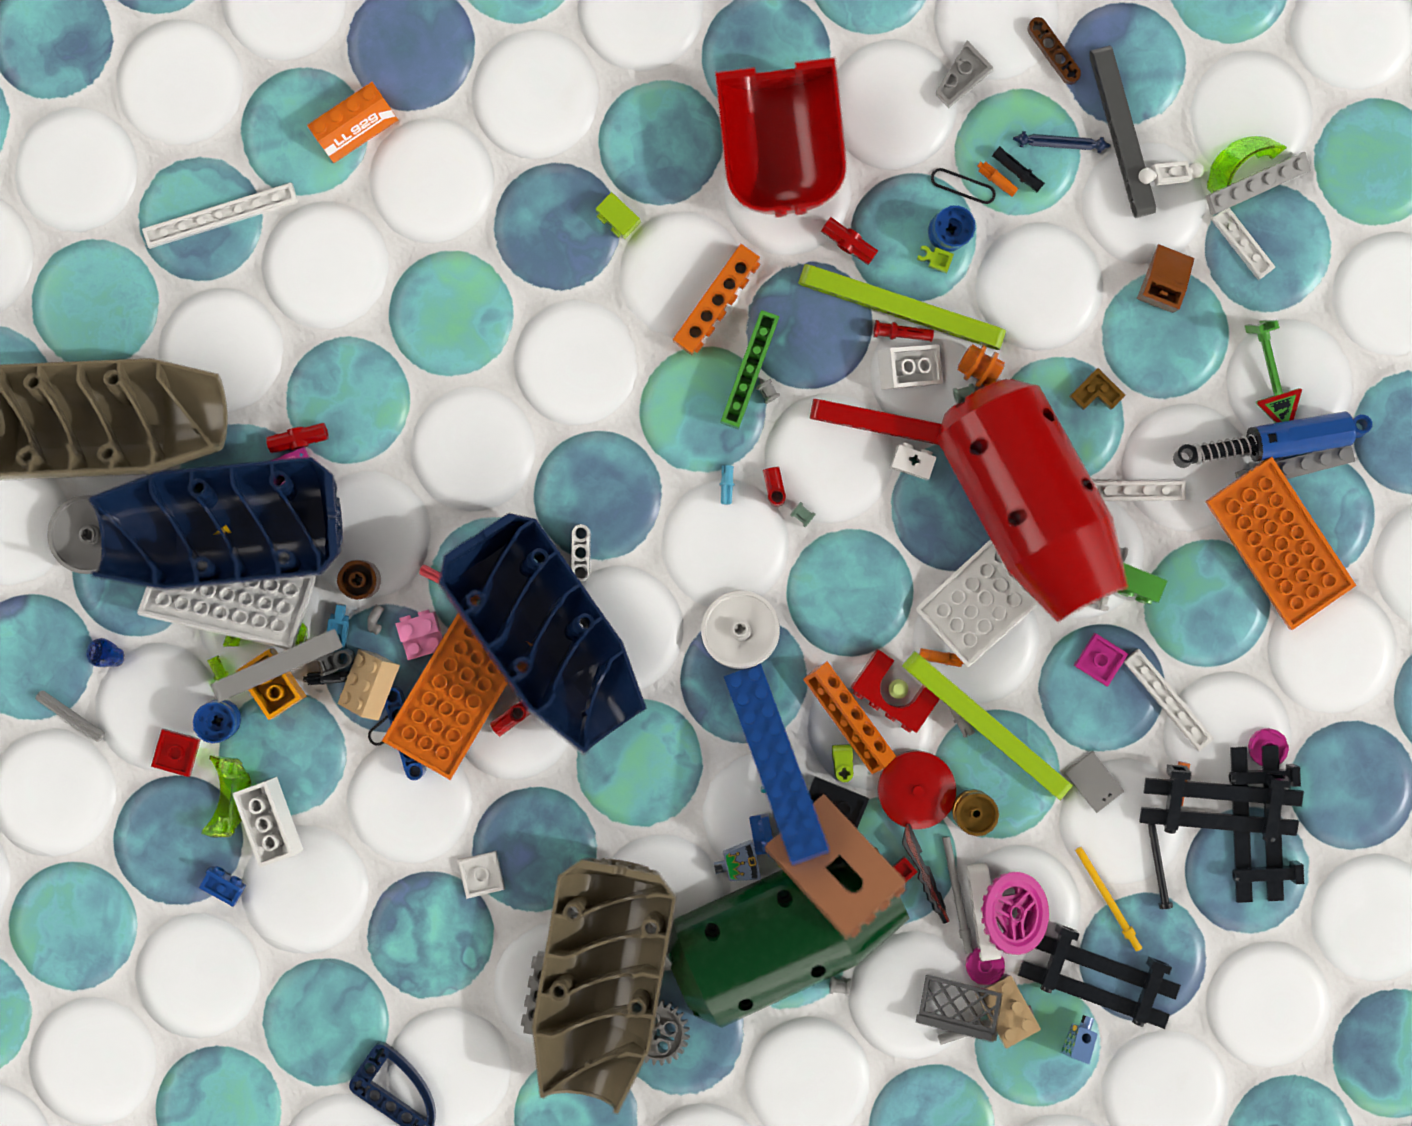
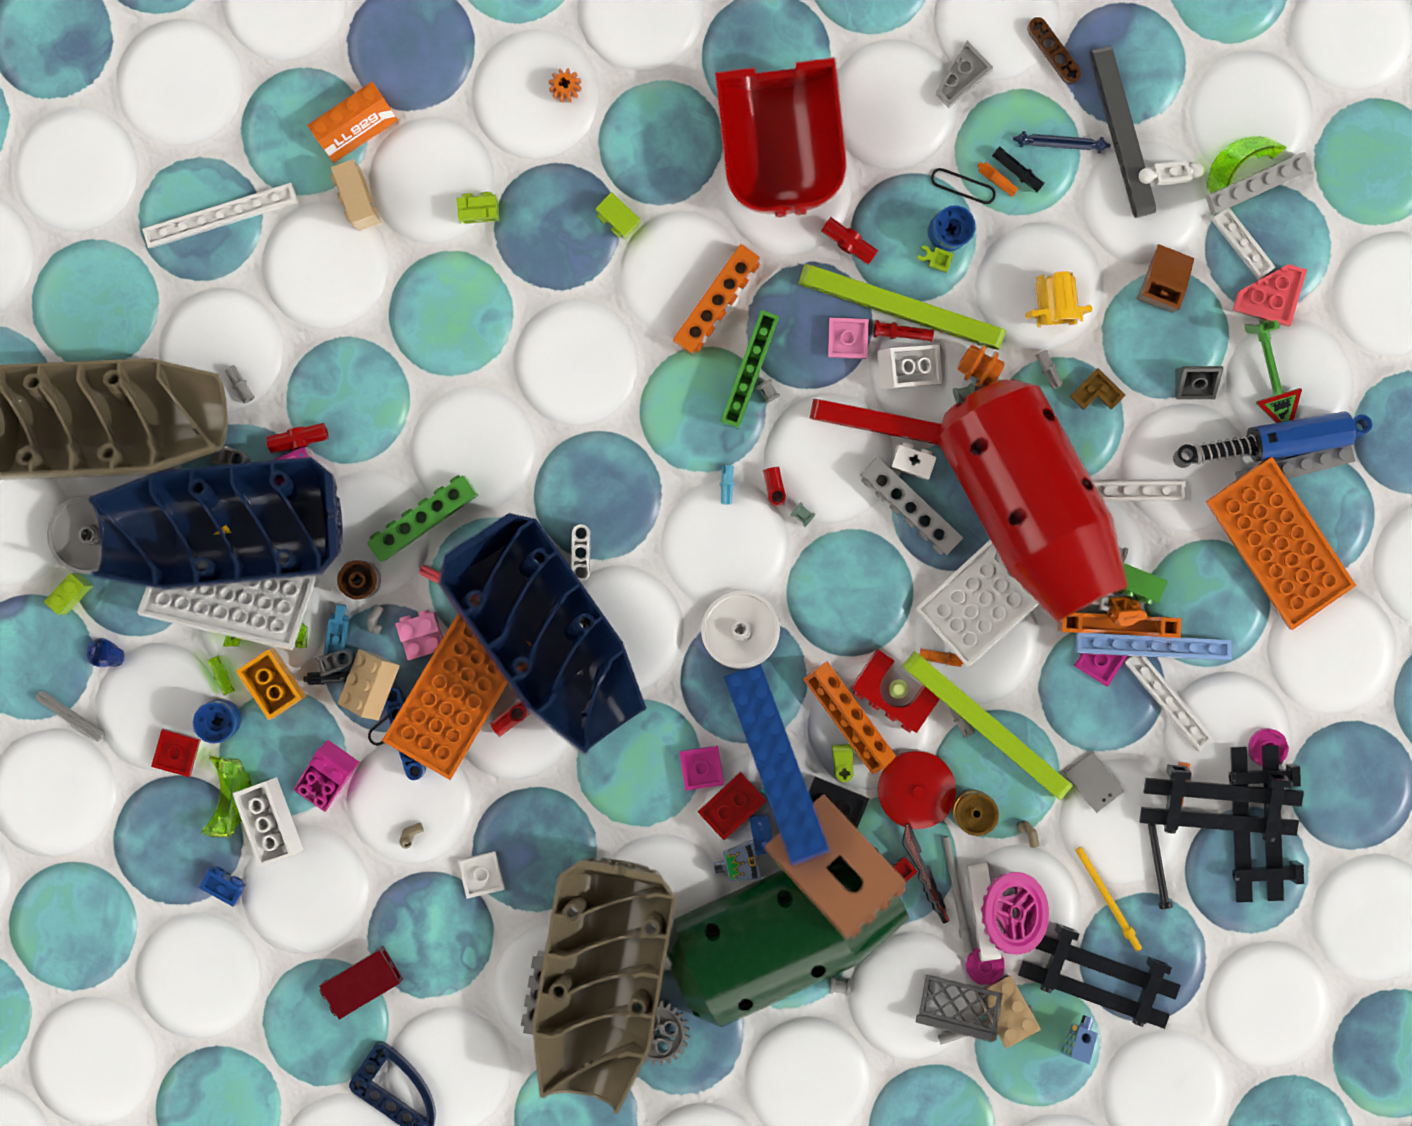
light grey beam [210,629,343,703] -> none
none -> lime brick [44,573,93,615]
none -> light grey piece [209,446,250,465]
none -> light grey axle [225,365,255,403]
none -> dark pink slope [293,740,360,812]
none -> dark red panel [319,946,403,1020]
none -> tan piece [330,159,381,231]
none -> bright green brick [367,475,479,562]
none -> dark tan arm [399,822,424,849]
none -> lime brick [456,192,500,224]
none -> orange gear [549,68,582,103]
none -> dark pink plate [679,745,724,791]
none -> red plate [697,771,767,840]
none -> bright pink plate [828,318,869,359]
none -> light grey brick [860,457,963,555]
none -> dark tan arm [1017,821,1040,848]
none -> yellow container [1025,271,1093,328]
none -> light grey axle [1035,350,1062,389]
none -> orange arch [1057,612,1181,638]
none -> light blue plate [1076,633,1232,661]
none -> orange hand [1107,596,1148,626]
none -> dark grey slope [1175,366,1224,399]
none -> coral plate [1232,264,1307,327]

